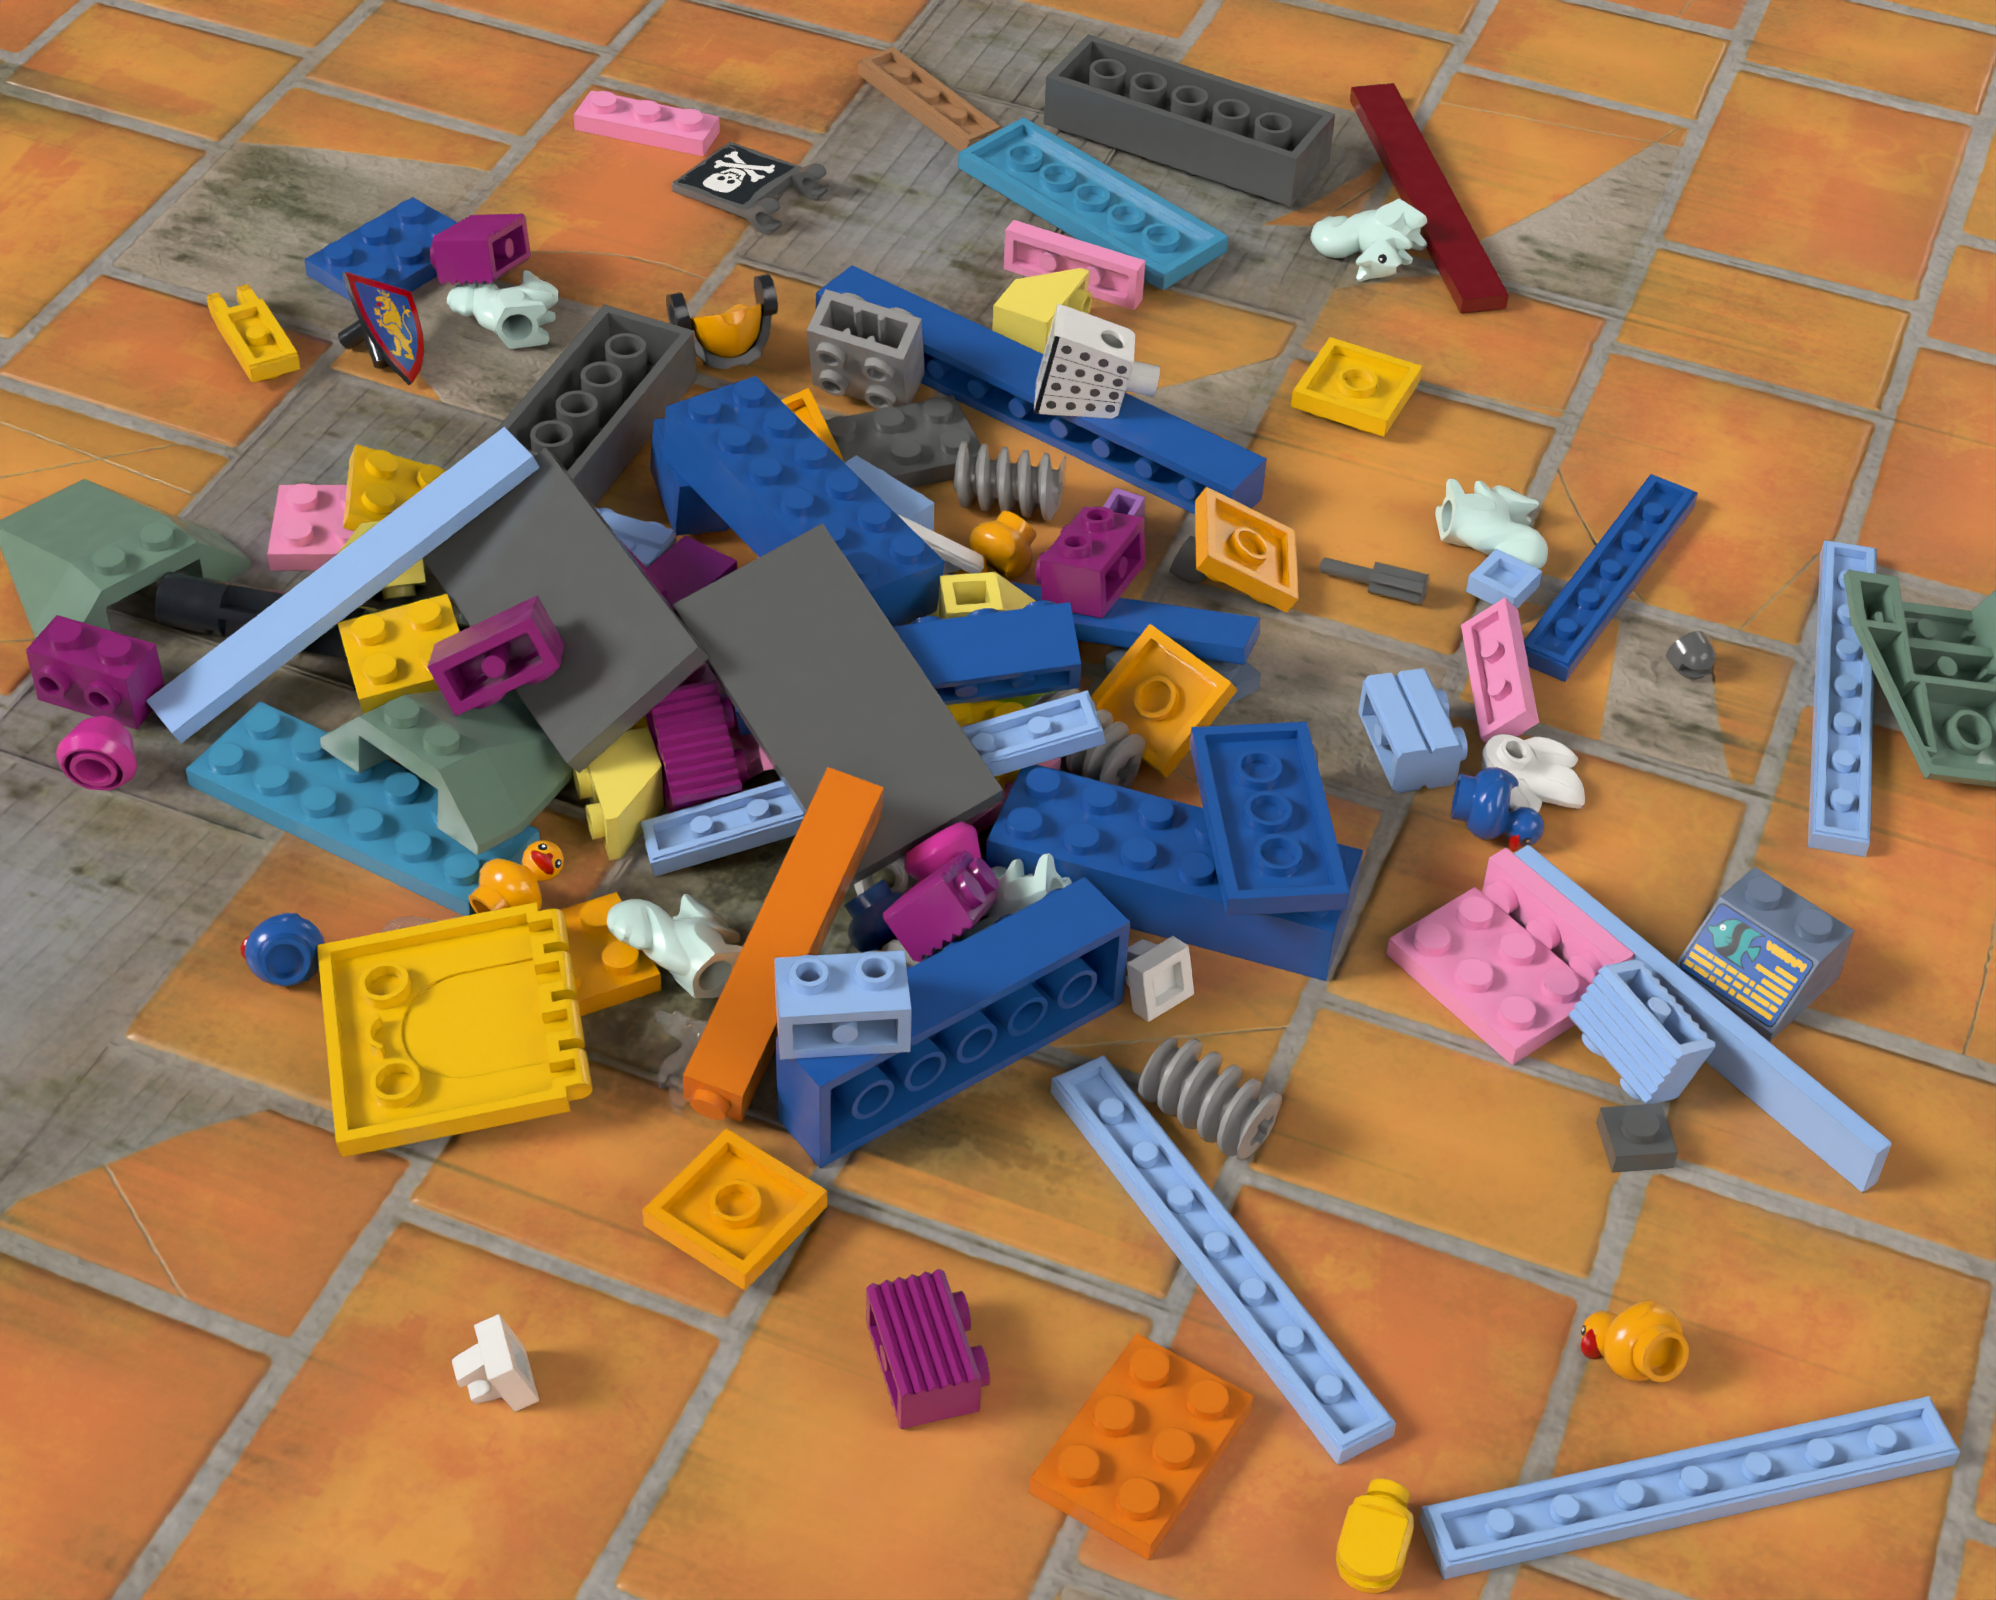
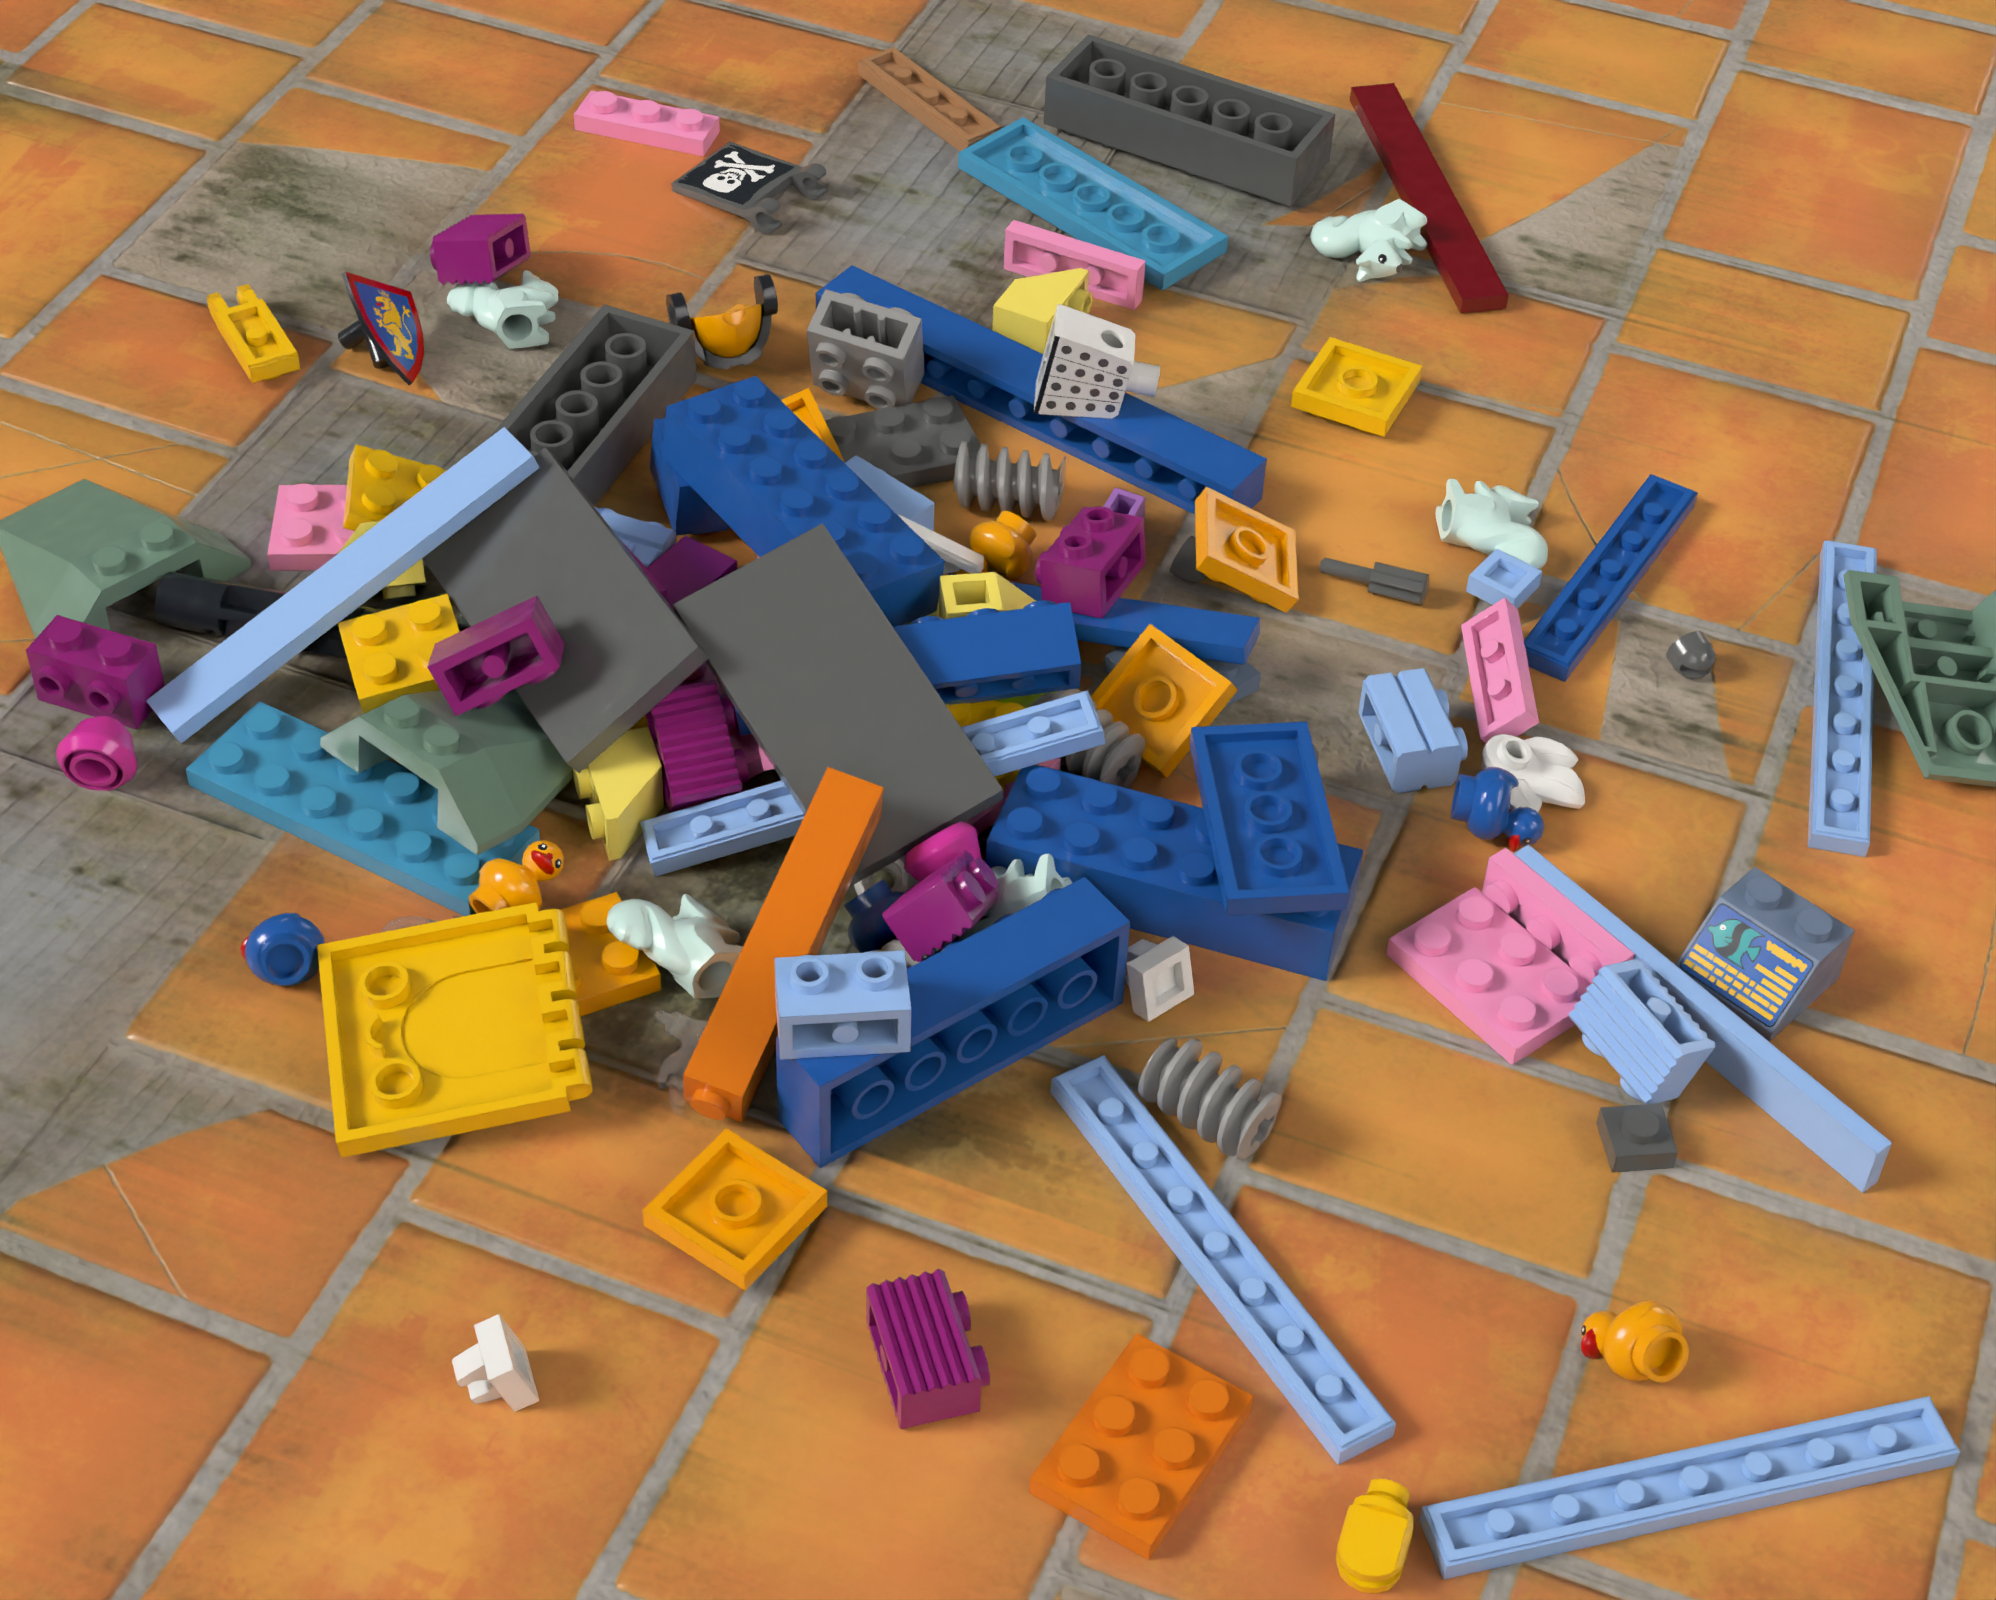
blue plate [304,197,458,301] -> none

